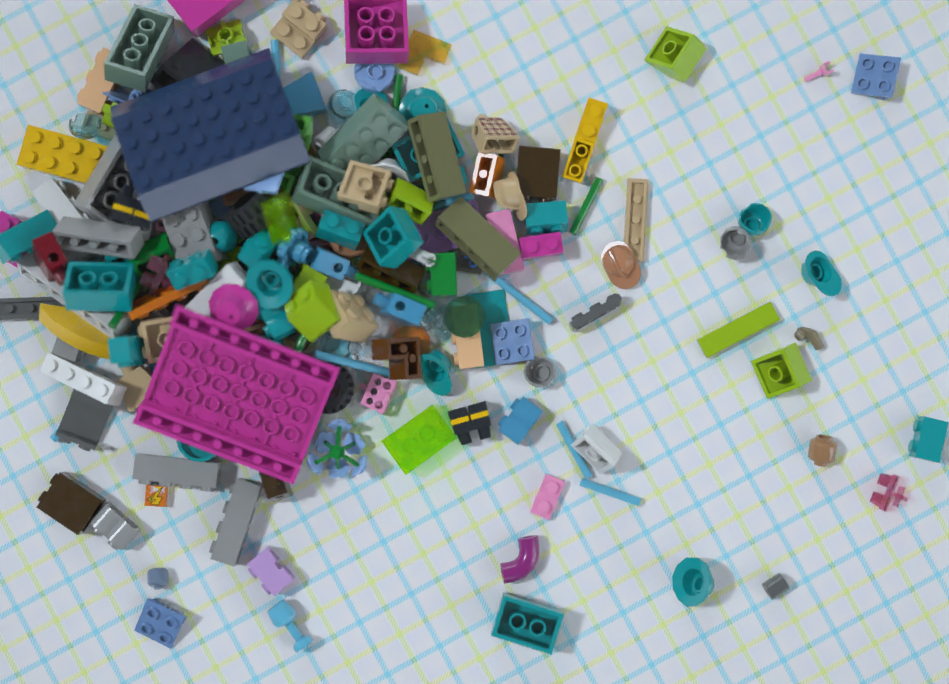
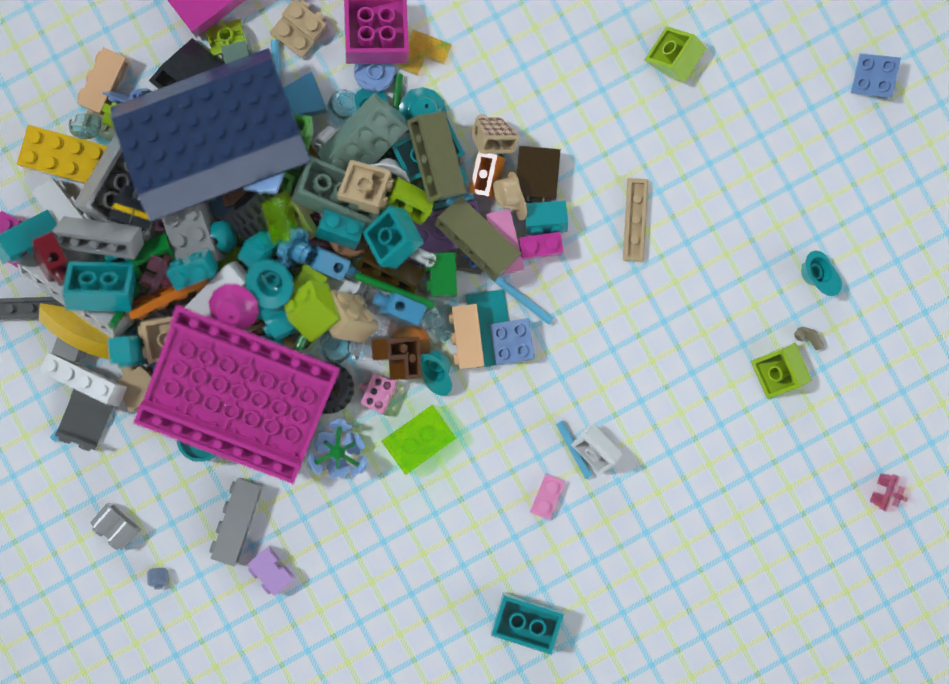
dark brown brick [36,471,106,535] -> none
sand green brick [104,4,174,92] -> none
light grey brick [132,453,222,492] -> none
medium blue hinge [134,598,187,649] -> none
tile [144,485,168,507] -> none
dark brown torso [259,472,294,502] -> none
medium azure piece [267,599,313,653] -> none
medium azure bar [314,350,390,377] -> none
clear green tile [444,296,485,338] -> none
black hips [447,401,491,445] -> none
dark azure brick [497,397,543,445] -> none
magenta cylinder [500,535,540,584] -> none
light grey hair [524,356,556,388] -> none
yellow slope [562,97,608,183] -> none
green bar [569,177,603,235] -> none
dark grey hinge [569,293,622,332] -> none
medium azure bar [579,478,641,506] -> none
nougat piece [601,241,641,289] -> none
teal hat [672,557,714,607] -> none
lime tile [697,301,780,358] -> none
light grey hair [720,226,752,260] -> none
teal hair [738,203,772,236] -> none
dark grey gear [762,573,790,600] -> none
bright pink hand [804,61,834,82] -> none
medium nougat head [808,434,837,467] -> none
teal brick [908,416,949,463] -> none

